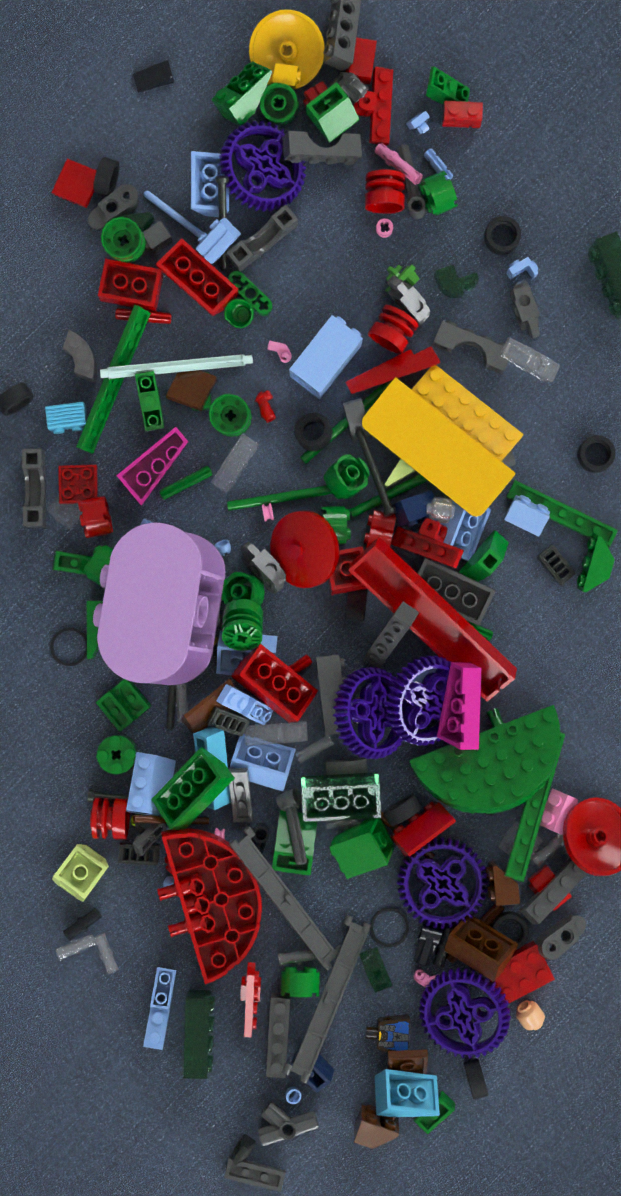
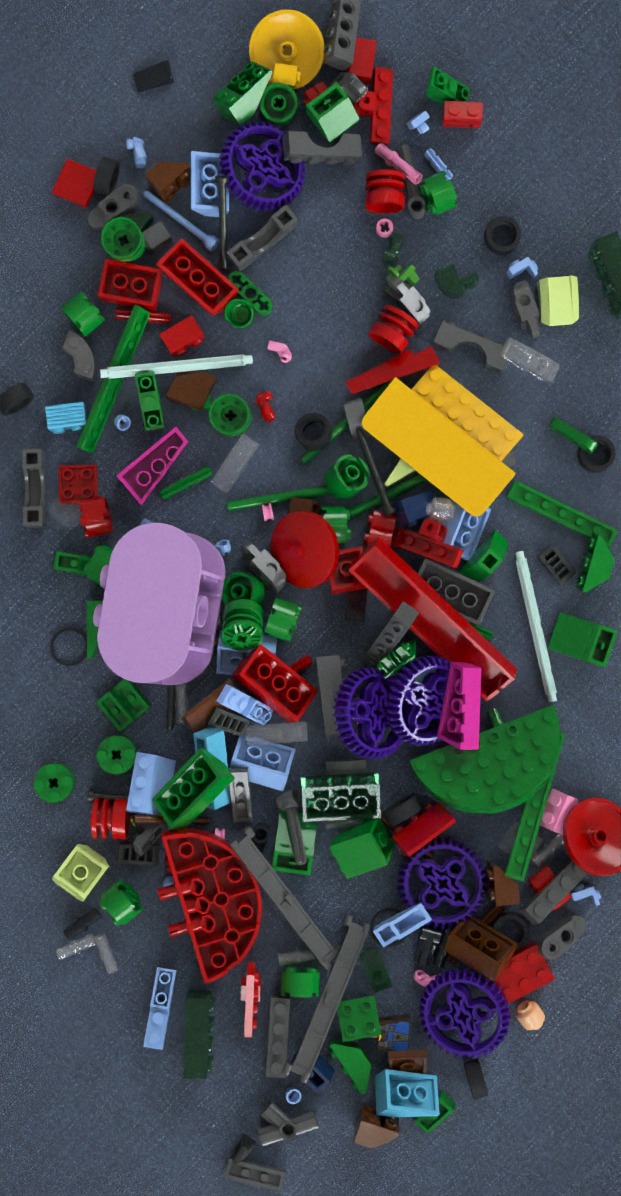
light blue brick [196,218,241,264] -> none
light blue brick [289,315,363,400] -> none
clear pin [295,735,334,764] -> none
light blue brick [504,495,550,537] -> none
none -> green brick [33,762,76,803]
none -> green brick [60,291,105,337]
none -> green brick [99,879,144,926]
none -> light blue hinge [114,414,131,431]
none -> light blue arm [126,137,148,168]
none -> reddish brown slope [145,162,191,203]
none -> red brick [159,315,205,357]
none -> green brick [264,597,302,642]
none -> reddish brown brick [288,497,320,514]
none -> green slope [329,1039,371,1095]
none -> green hinge [337,995,382,1042]
none -> light blue slope [373,903,432,948]
none -> green hinge [377,638,416,679]
none -> clear green arm [381,233,404,264]
none -> light aqua piece [515,551,557,702]
none -> yellowish green slope [537,275,579,326]
none -> green slope [547,612,618,668]
none -> green beam [548,417,598,453]
none -> light blue bracket [569,884,601,906]

